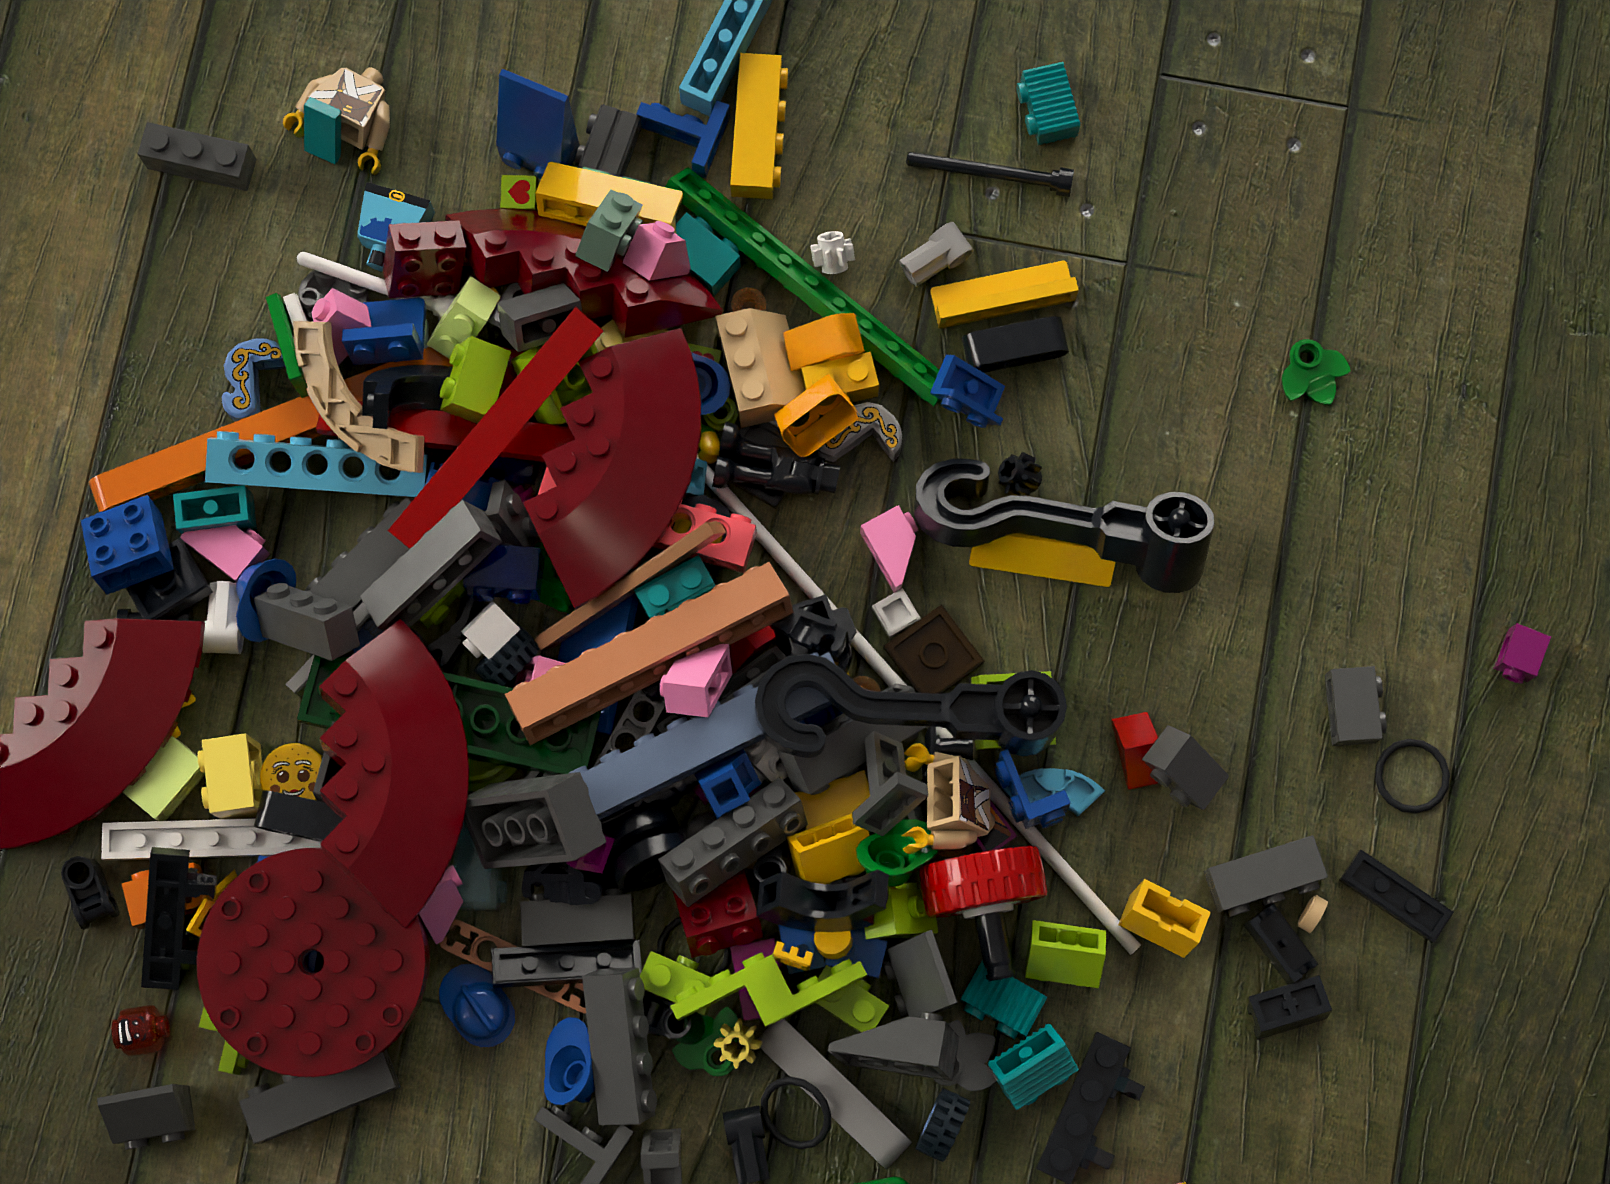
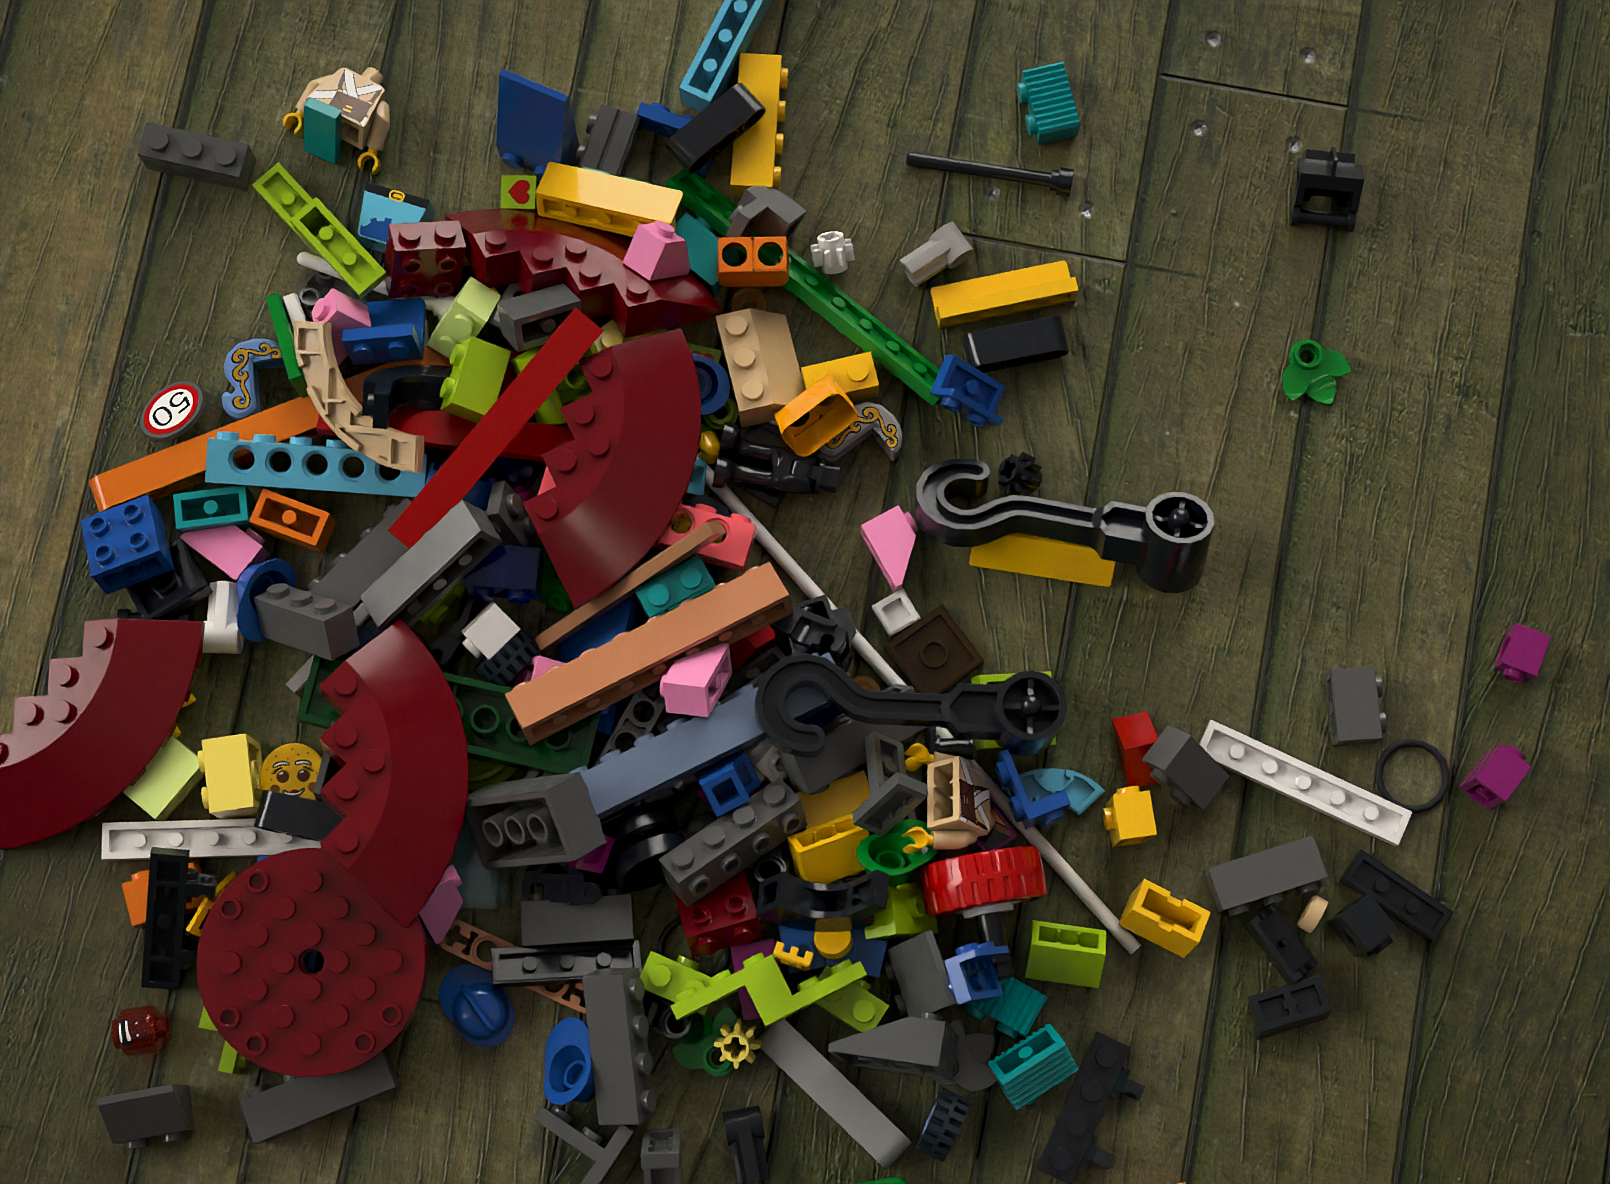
black piece [61,856,119,930] -> none
sand green brick [575,189,643,272] -> none
black piece [760,1077,832,1150] -> none
light orange piece [783,313,865,372] -> none
none -> piece [140,381,205,441]
none -> orange brick [249,489,337,555]
none -> lime bracket [252,162,388,299]
none -> black beam [666,83,766,174]
none -> orange piece [716,236,789,287]
none -> dark grey brick [725,186,807,249]
none -> blue bracket [944,941,1010,1005]
none -> yellow brick [1103,786,1157,848]
none -> white plate [1199,720,1412,847]
none -> black piece [1289,147,1365,232]
none -> black brick [1327,893,1398,957]
none -> magenta brick [1458,744,1532,810]

